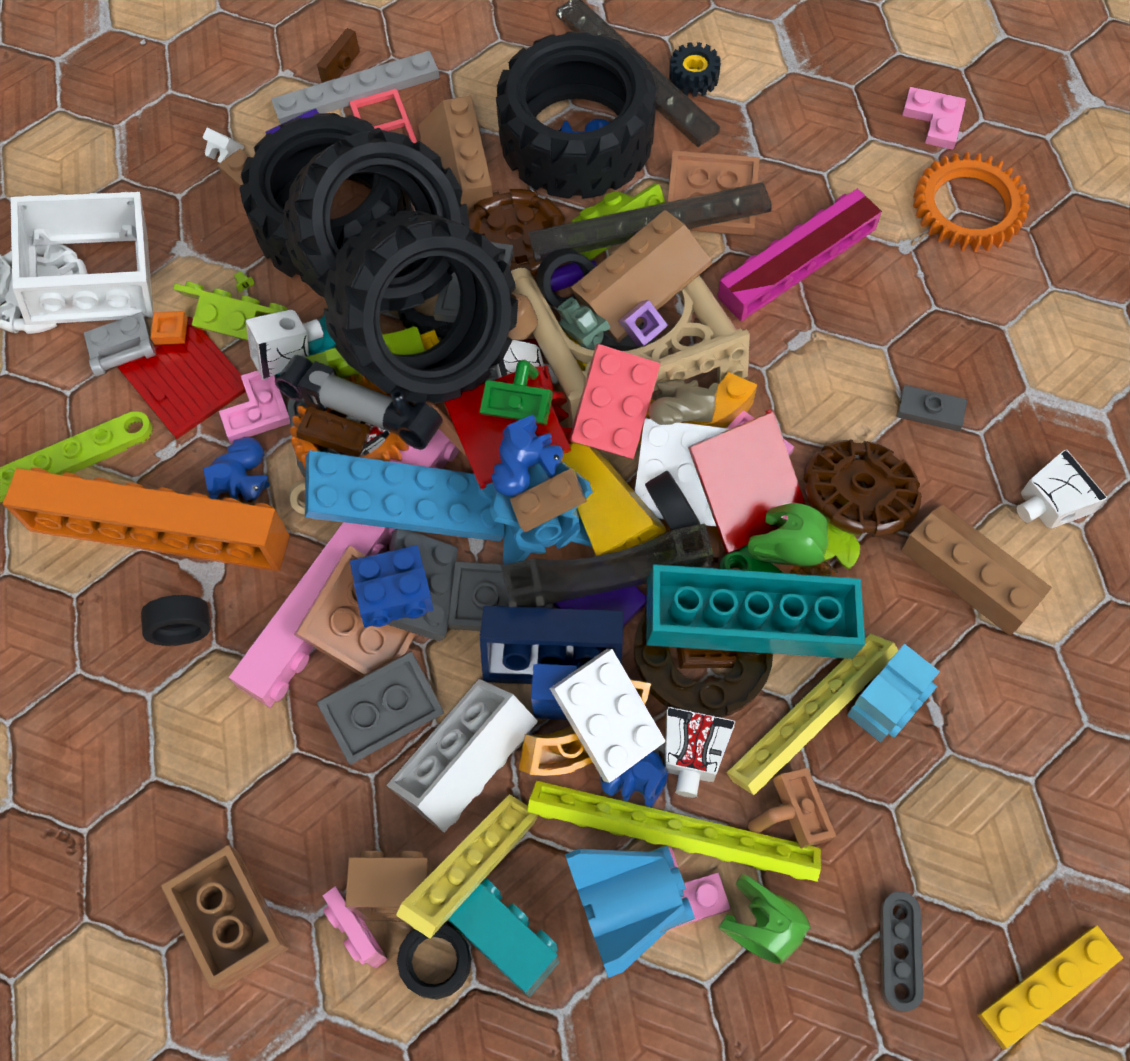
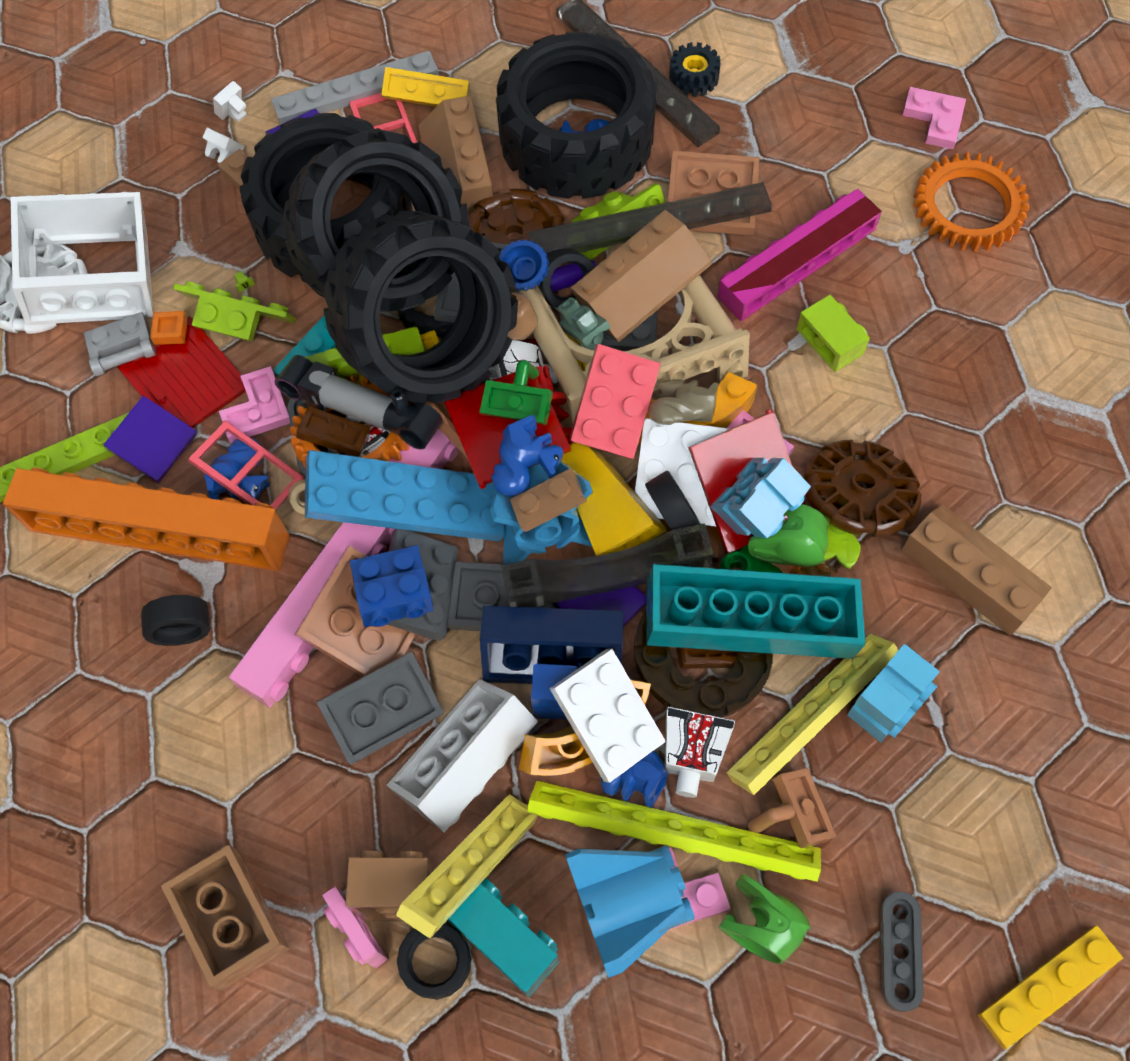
white torso [245,310,323,380] -> none
reddish brown plate [317,28,360,83] -> none
medium lavender plate [618,300,668,346] -> none
dark grey plate [897,385,968,432] -> none
white torso [1017,449,1107,529] -> none
none -> dark purple tile [103,395,197,484]
none -> coral window [188,420,305,510]
none -> white tile [213,81,247,122]
none -> yellow plate [381,67,470,107]
none -> blue hat [499,240,549,291]
none -> medium azure brick [711,458,811,538]
none -> lime brick [796,295,870,372]

